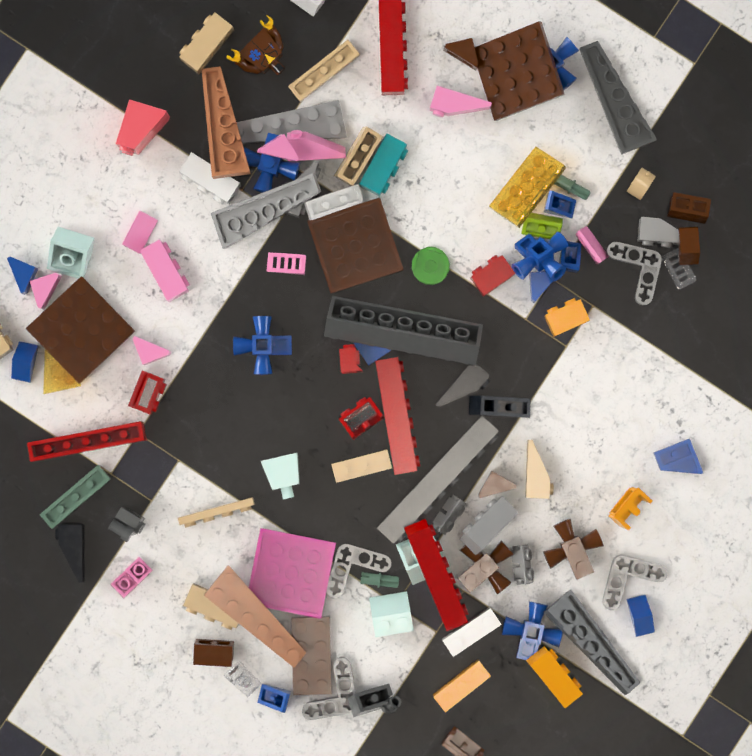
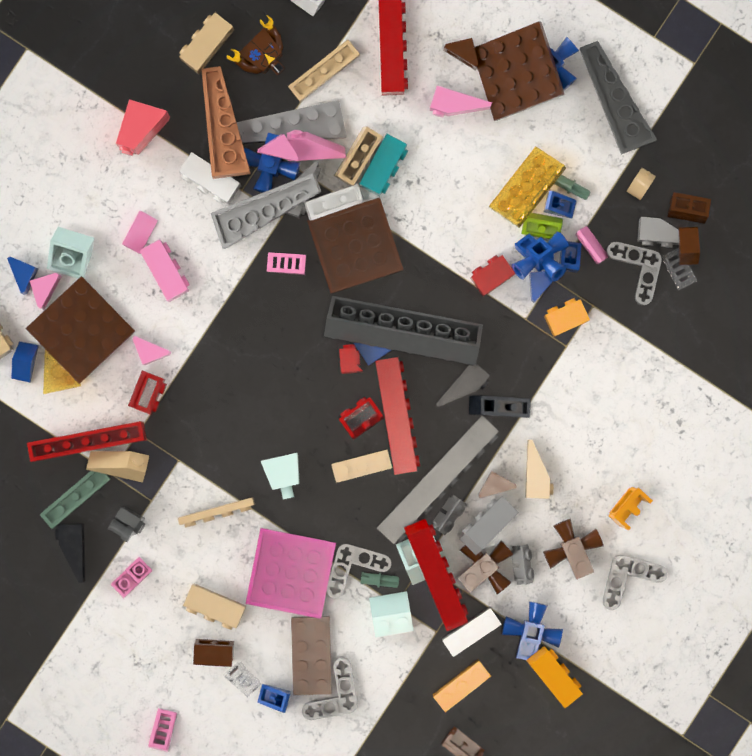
nougat wing [204,565,306,668] -> none
blue brick [233,316,292,375] -> none
dark grey hinge [348,684,401,717] -> none
bright green tile [412,247,450,285] -> none
dark grey wing [544,590,640,695] -> none
blue slope [626,595,655,637] -> none
wing [653,439,703,474] -> none
none -> tan slope [86,451,149,482]
none -> bright pink slope [148,708,177,752]

